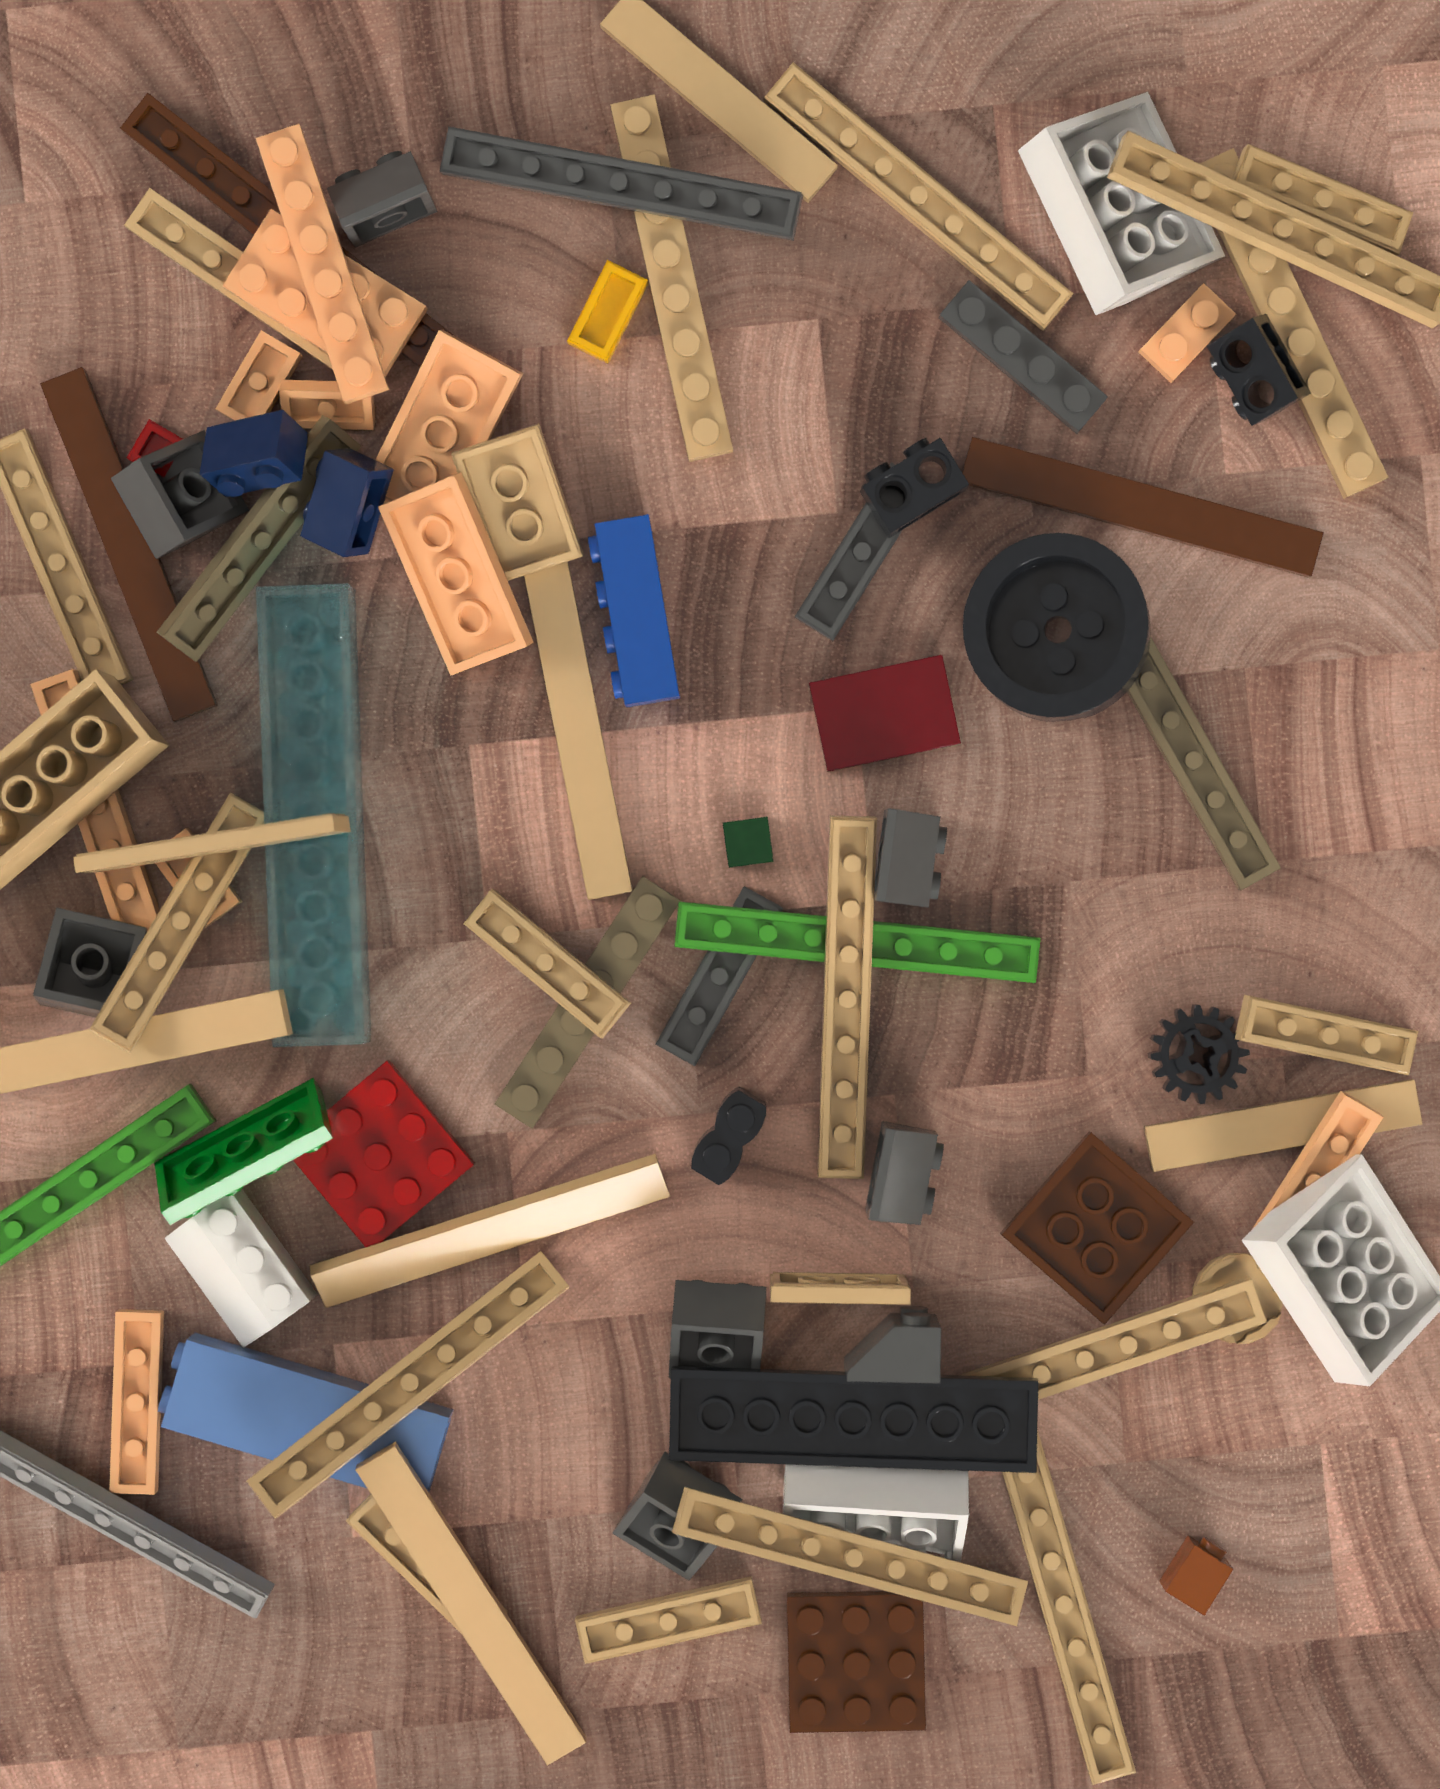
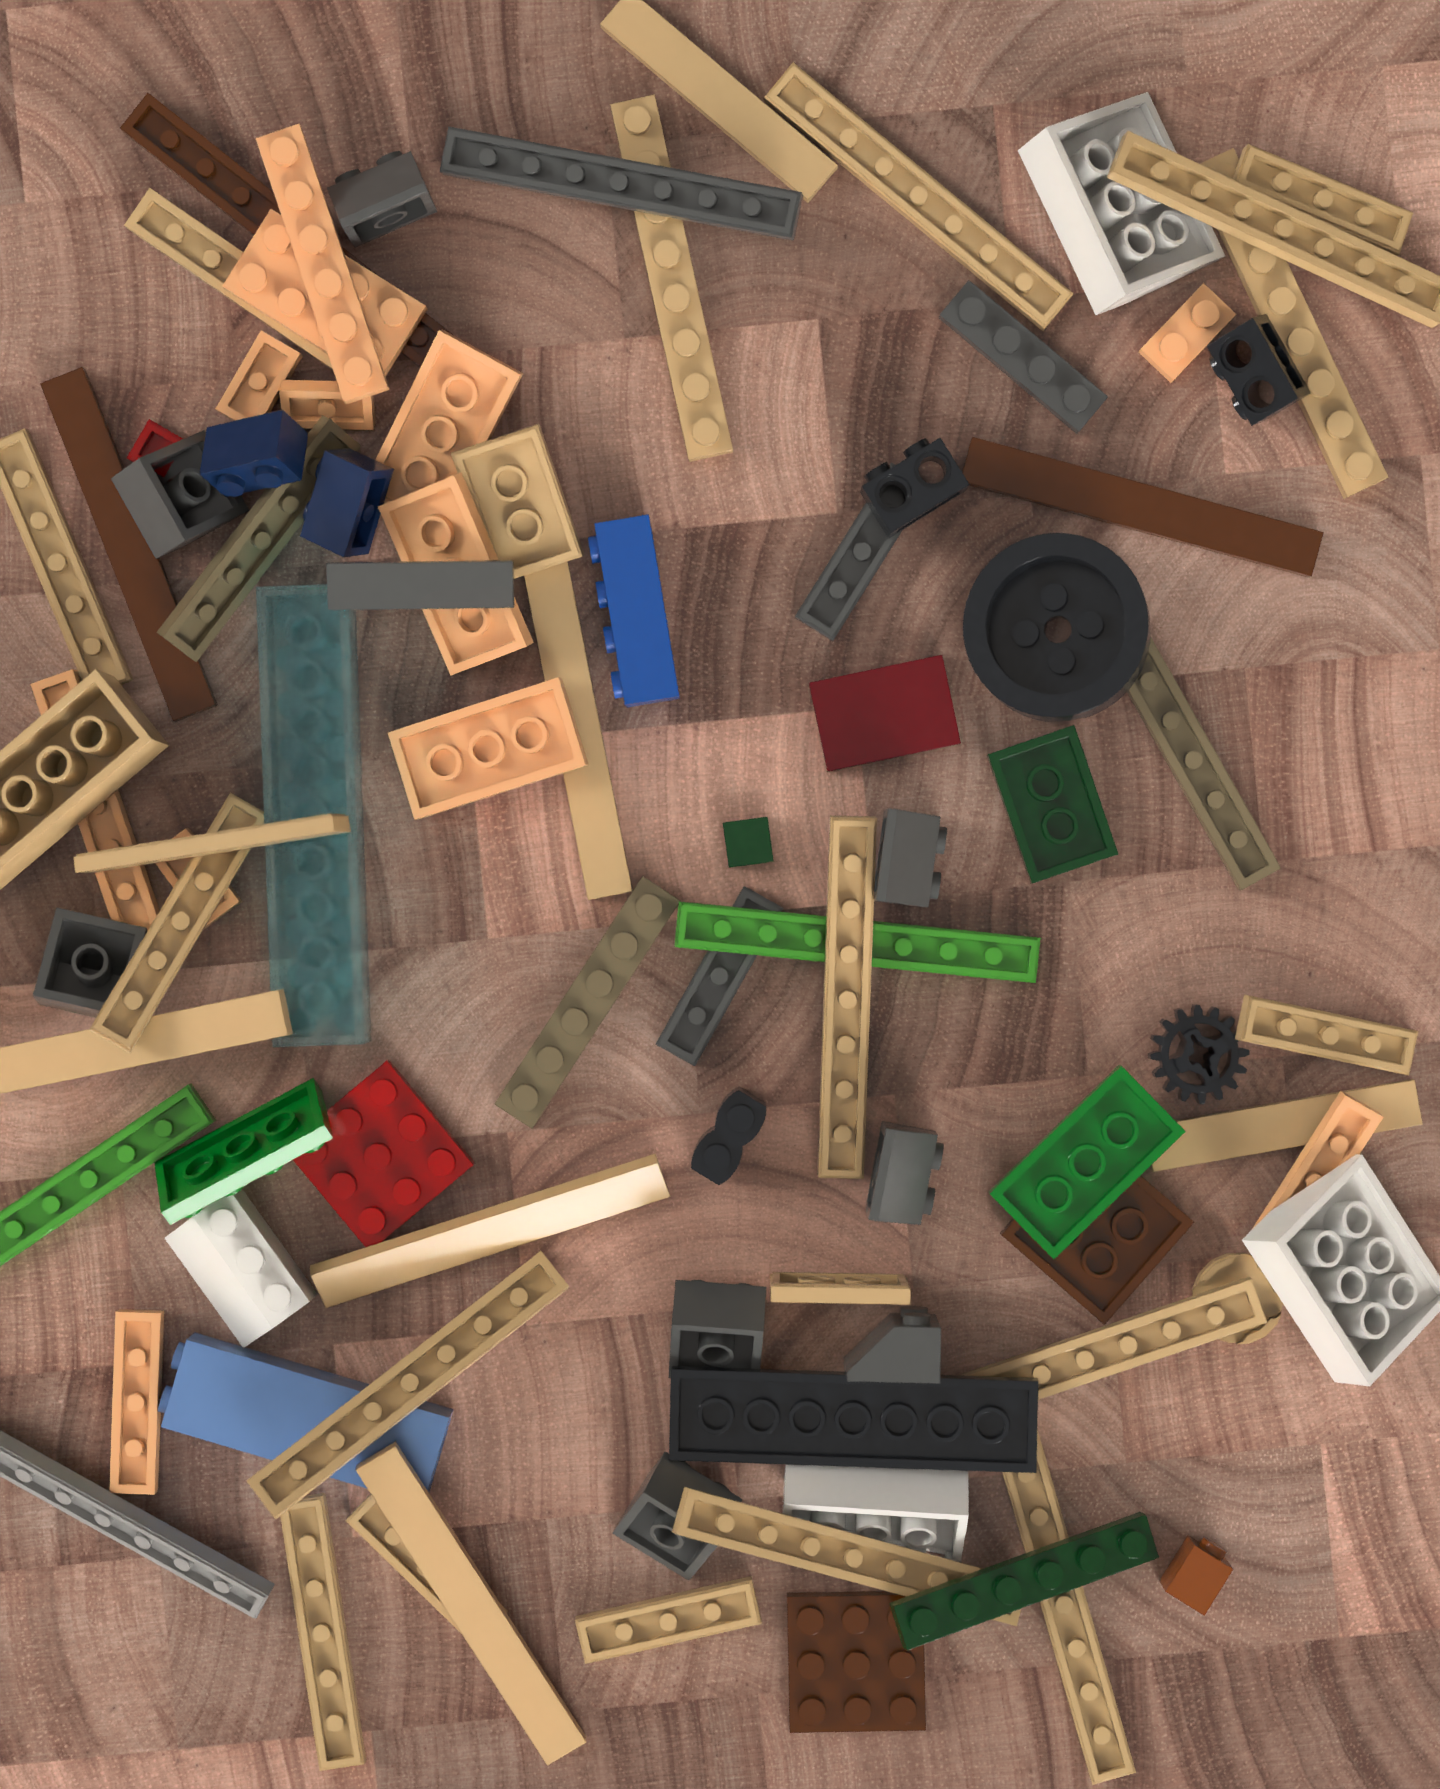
tan tile [464,889,631,1038] -> none
yellow tile [567,260,648,364] -> none
none -> tan tile [280,1493,366,1771]
none -> dark grey tile [326,560,514,610]
none -> light nougat plate [388,677,589,819]
none -> dark green plate [889,1512,1159,1650]
none -> dark green plate [987,725,1118,884]
none -> green plate [988,1064,1186,1260]

